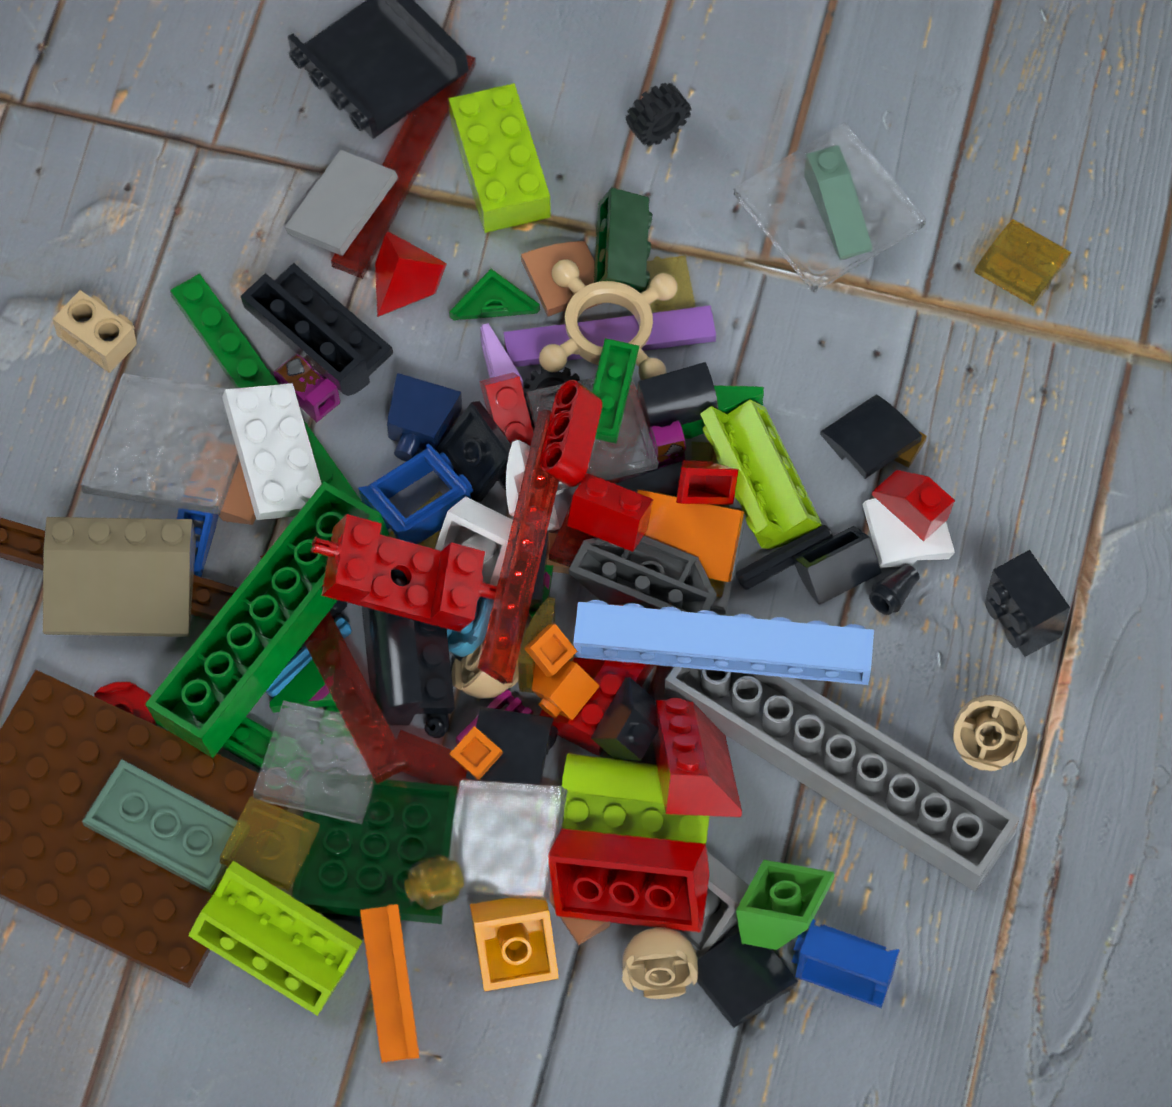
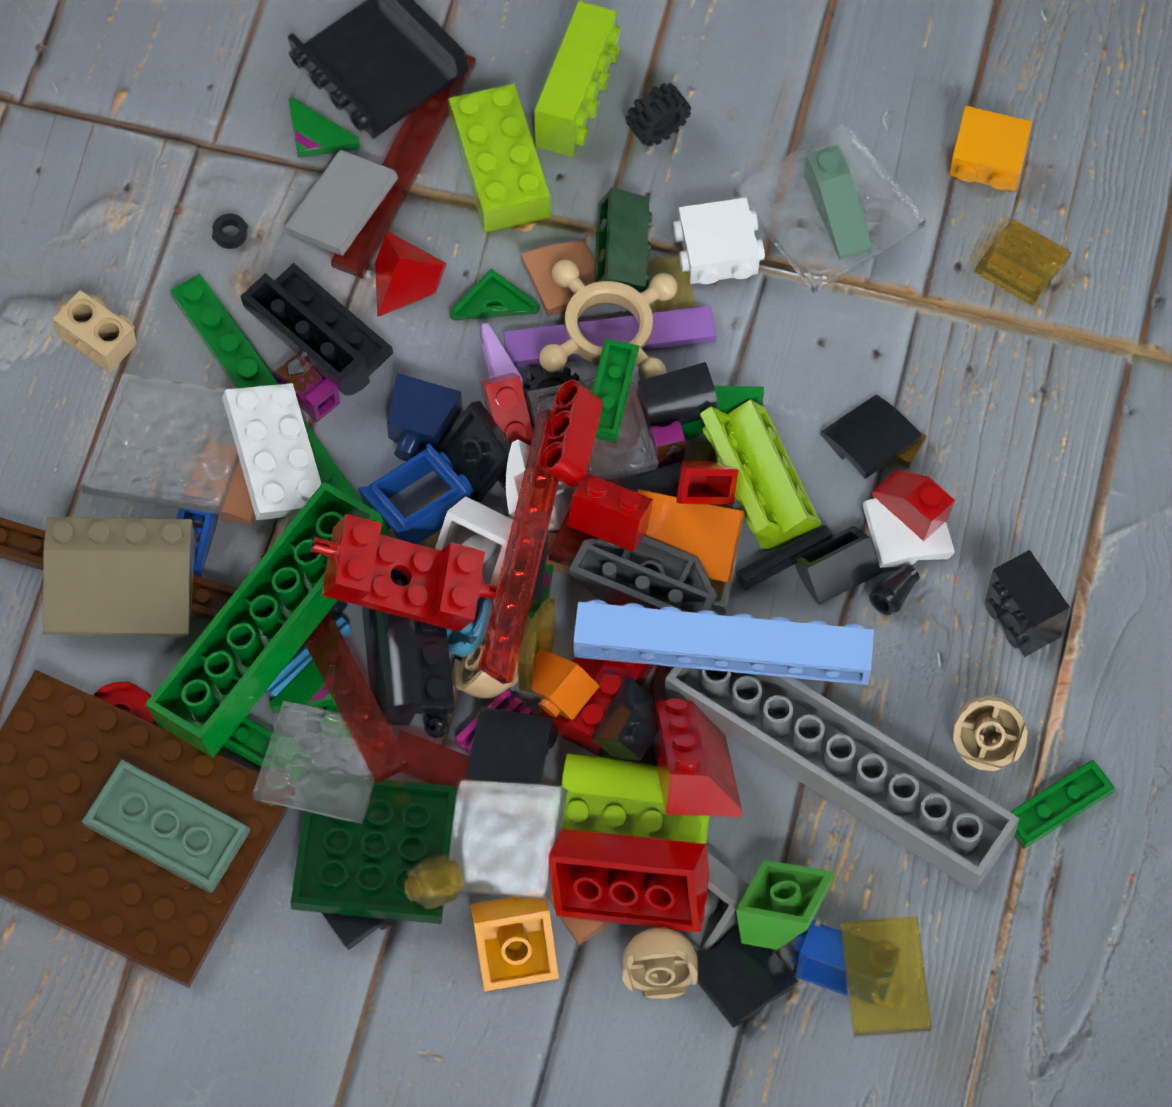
lime brick [188,861,363,1016] -> none
clear yellow tile [219,796,320,891] -> none
orange fence [360,904,420,1063] -> none
orange plate [449,726,503,781] -> none
orange plate [524,623,578,676] -> none
none -> black piece [212,213,248,249]
none -> green tile [289,98,360,158]
none -> lime brick [534,1,622,158]
none -> white brick [673,197,765,284]
none -> clear yellow tile [840,916,932,1037]
none -> light orange slope [949,105,1033,192]
none -> green tile [1010,759,1115,849]

